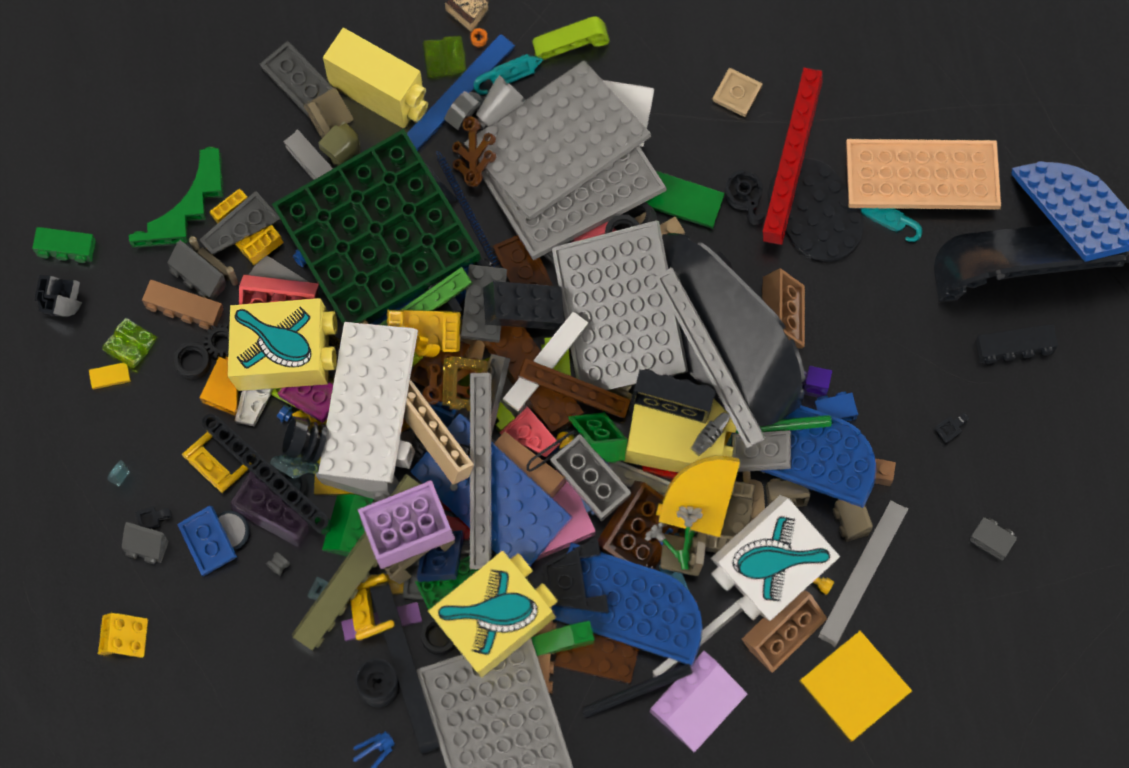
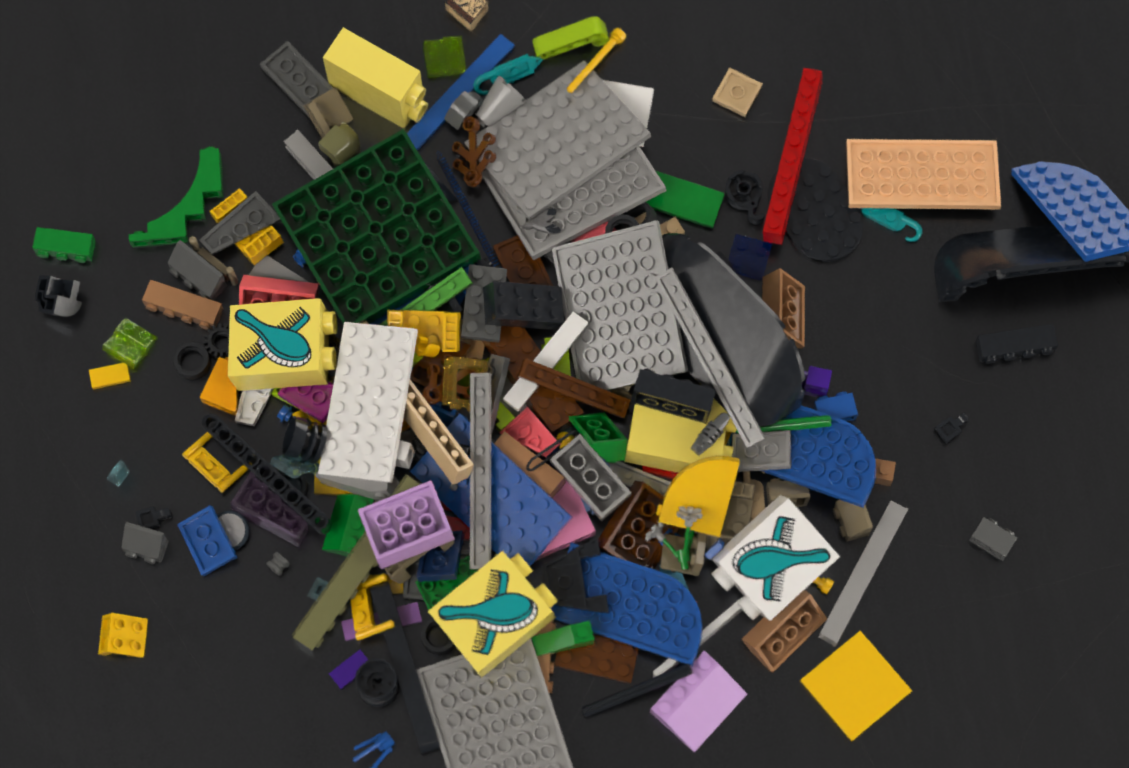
orange bush [471,28,487,47] -> none
none -> dark purple tile [329,650,368,690]
none -> flat silver piece [519,208,561,235]
none -> yellow piece [567,28,626,93]
none -> blue tile [704,538,725,560]
none -> clear blue plate [728,234,772,281]

